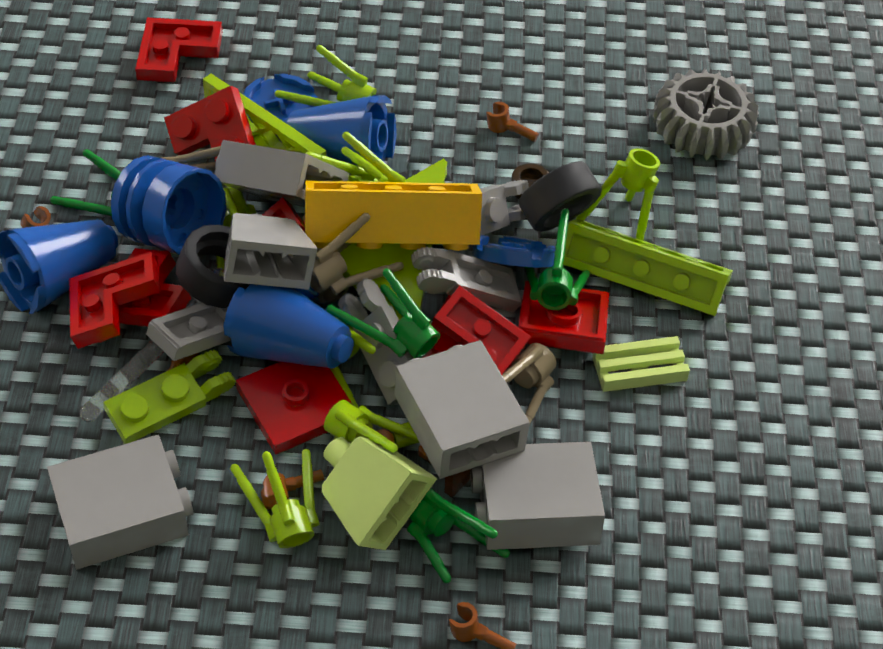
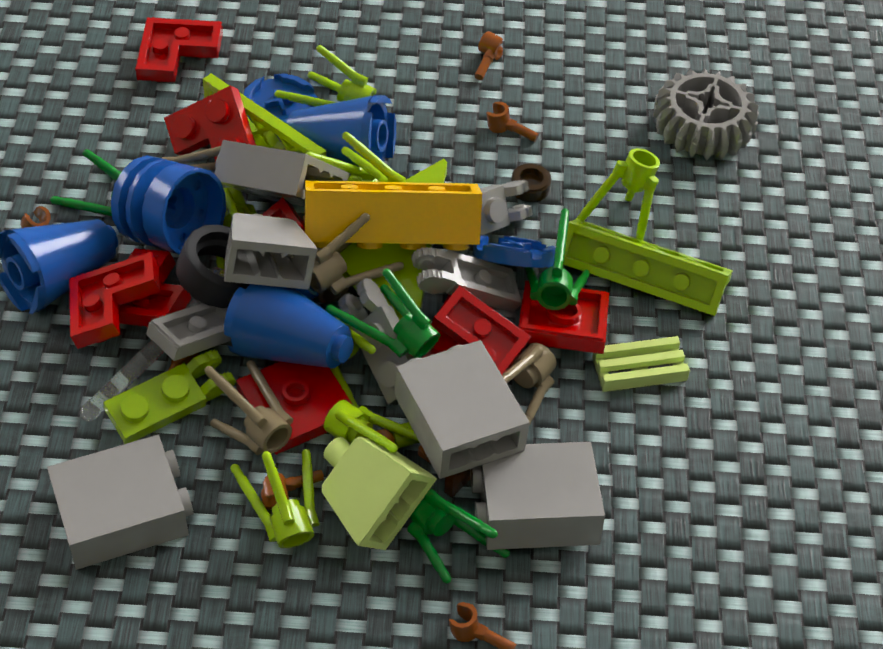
black tyre [519,161,602,232] -> none
none -> dark tan plant [205,360,293,455]
none -> dark orange hand [474,31,503,80]

